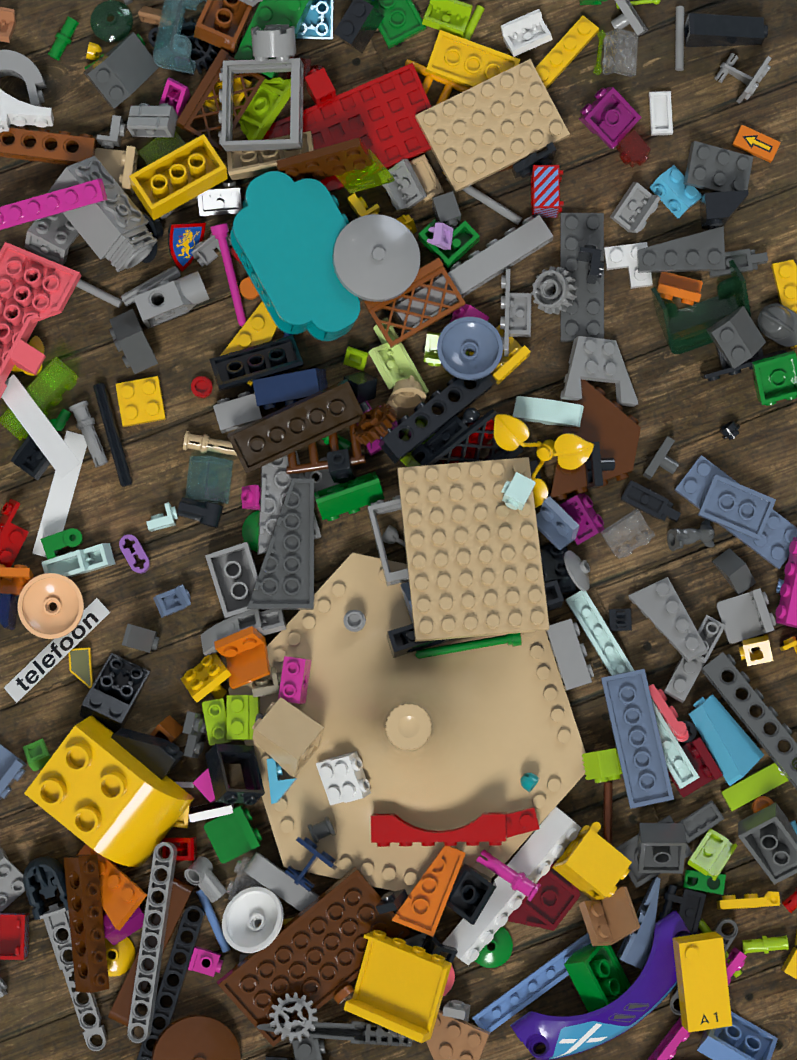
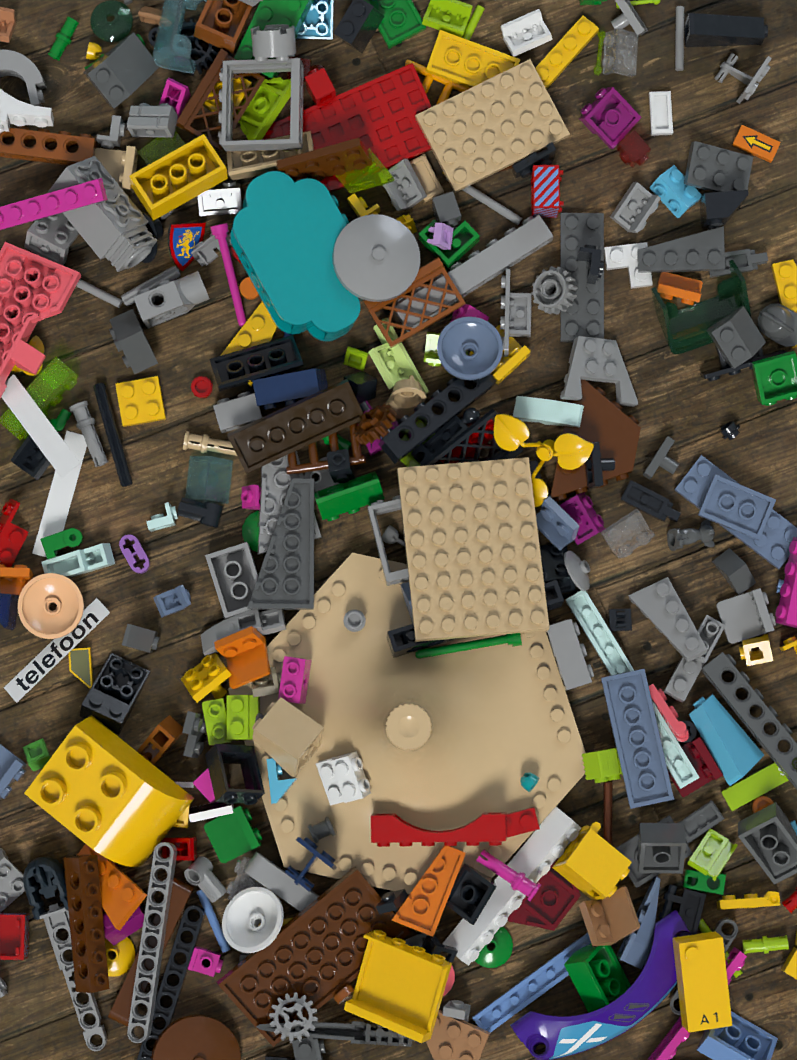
black slope [111,728,184,780] -> none
light aqua brick [501,472,536,511] -> none

